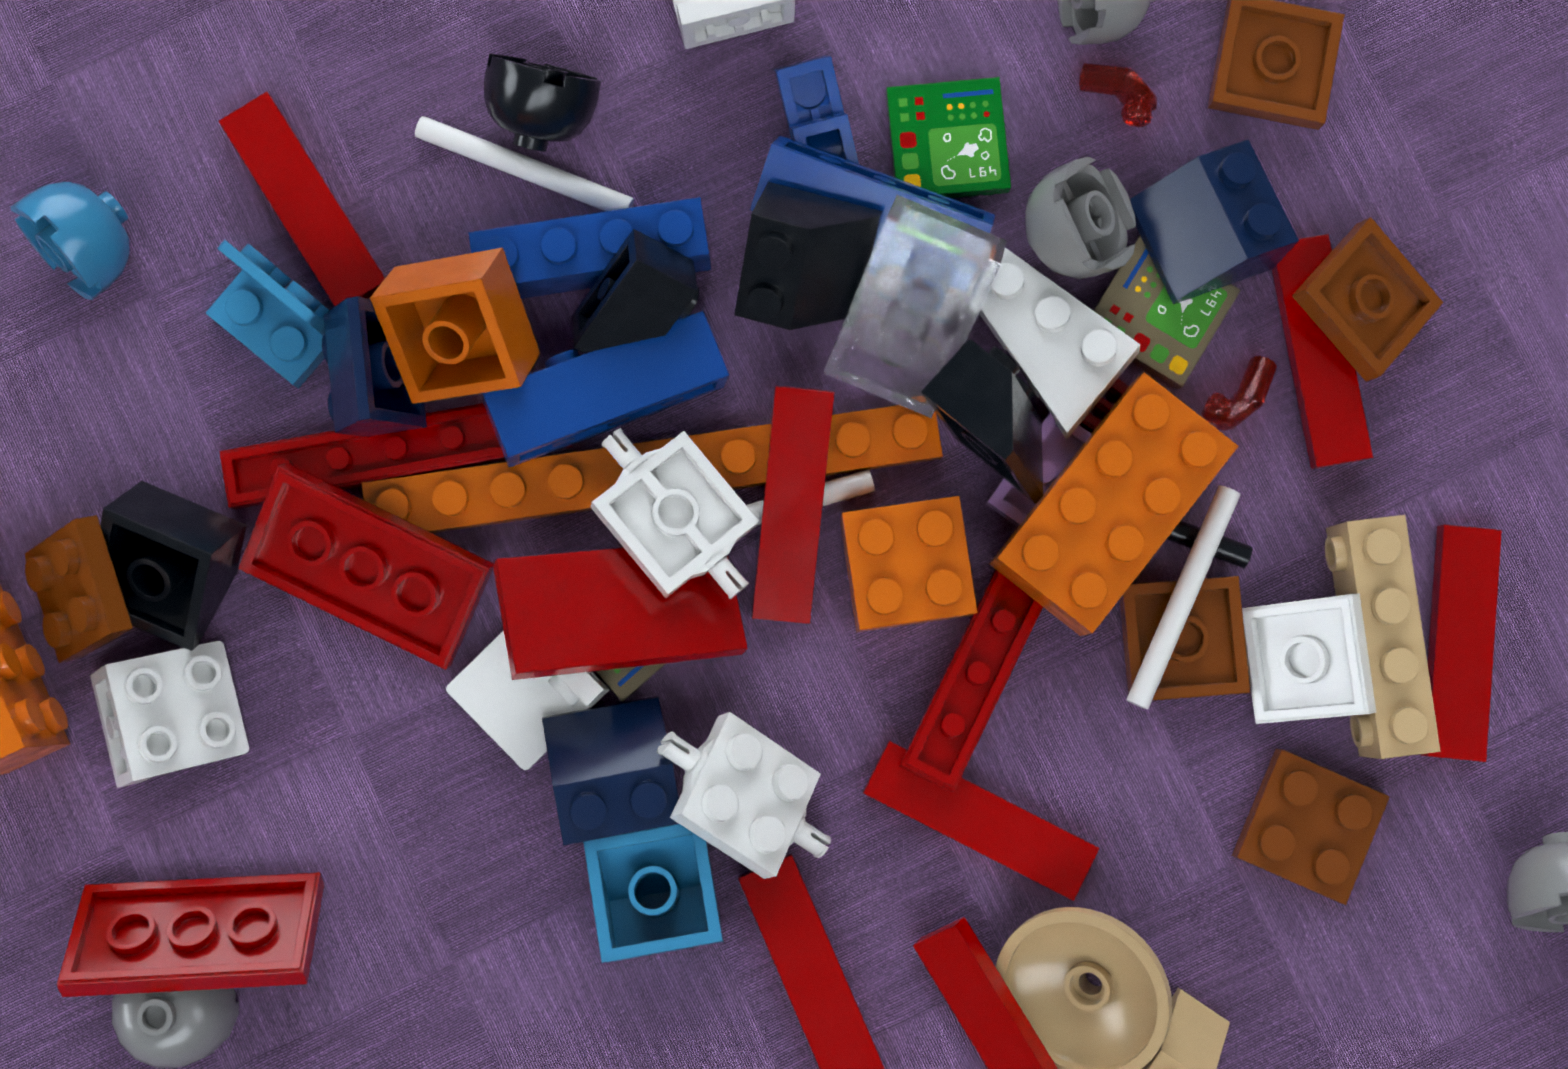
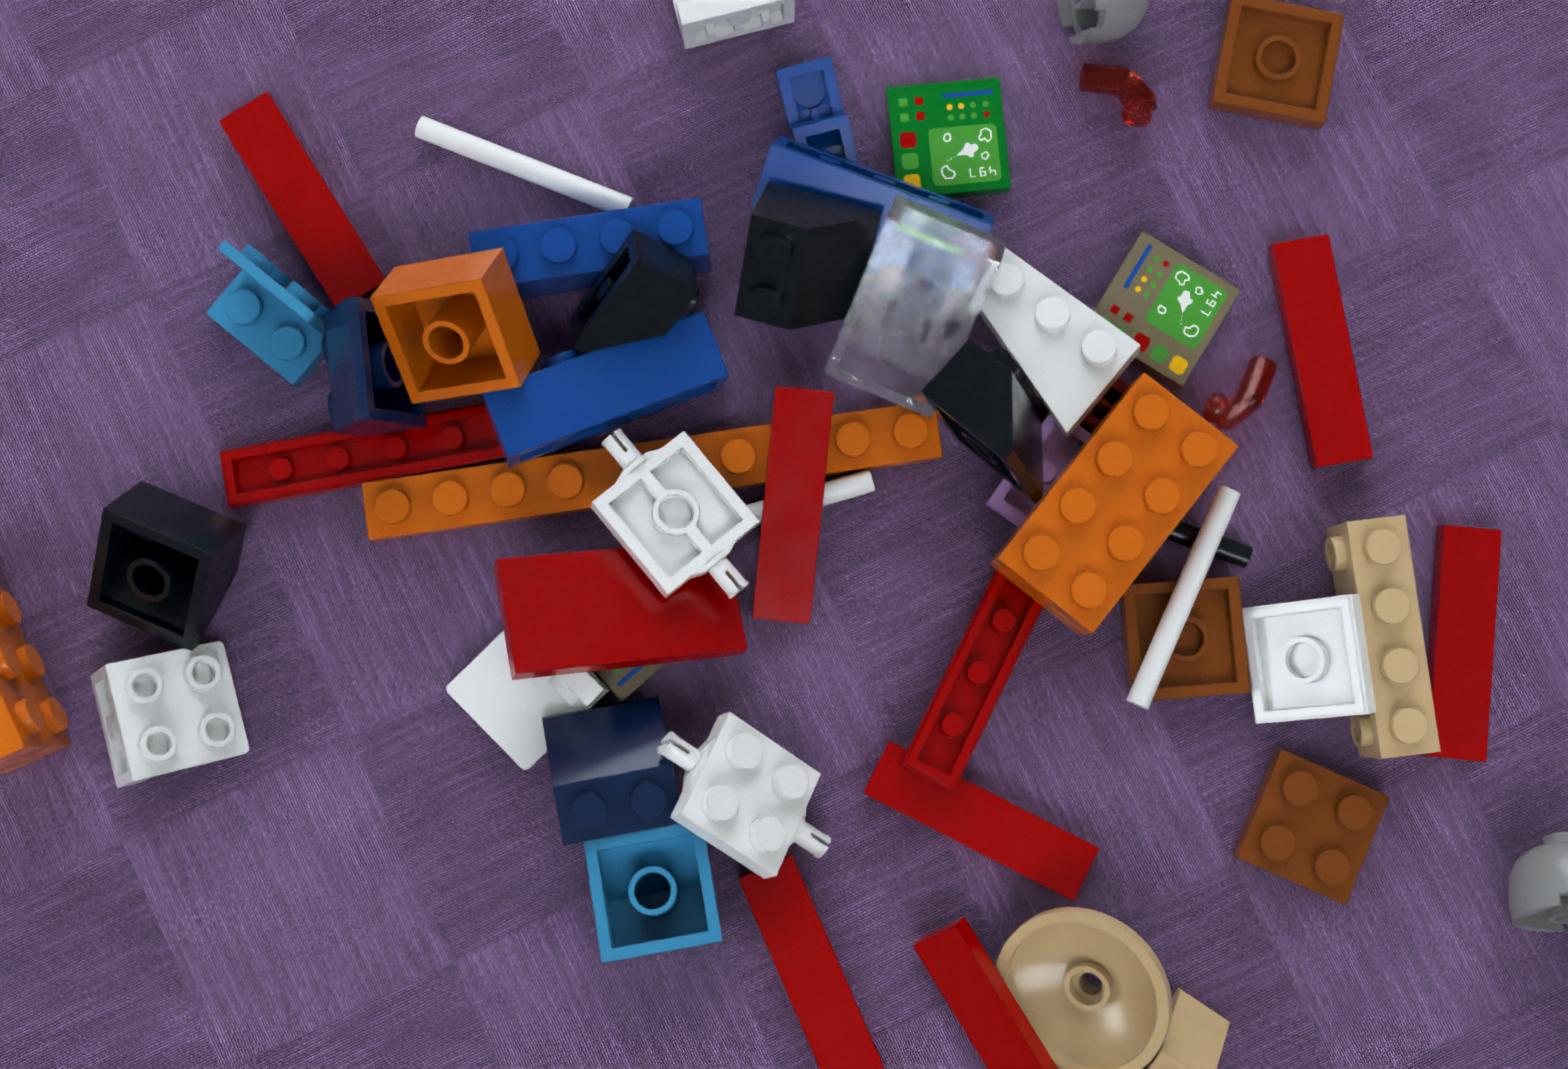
dark azure cylinder [10,182,130,300] -> none
dark orange plate [24,515,133,663] -> none
red tile [56,872,324,997] -> none
light grey cylinder [112,988,239,1068] -> none
red tile [238,463,494,670] -> none
black cylinder [484,53,602,152] -> none
orange brick [840,496,978,633] -> none
light grey cylinder [1025,157,1136,279] -> none
dark blue slope [1130,139,1299,305] -> none
dark orange plate [1292,217,1444,382] -> none

